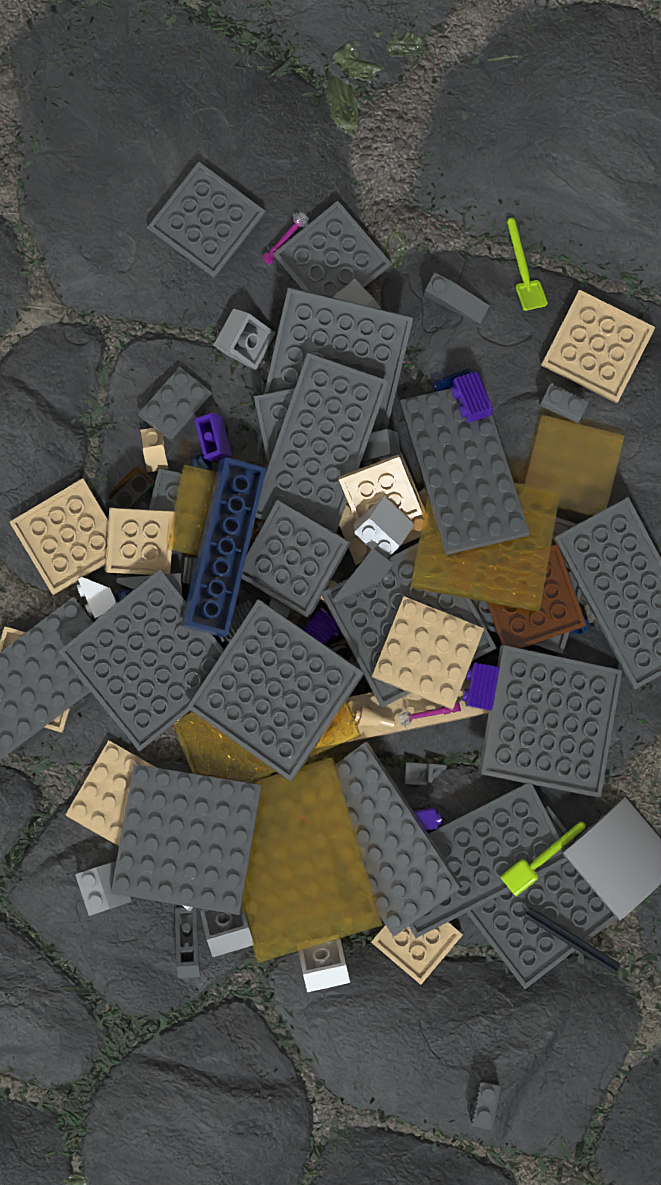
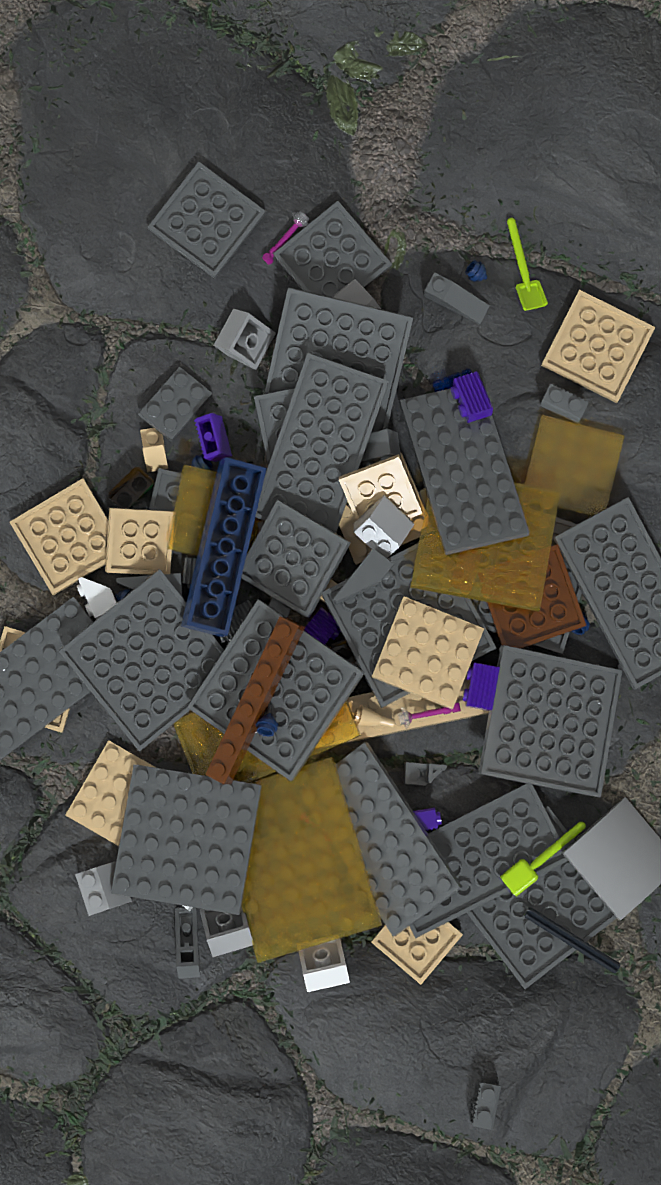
none -> reddish brown brick [205,616,305,785]
none -> dark blue plate [256,713,278,737]
none -> dark blue plate [465,260,487,282]

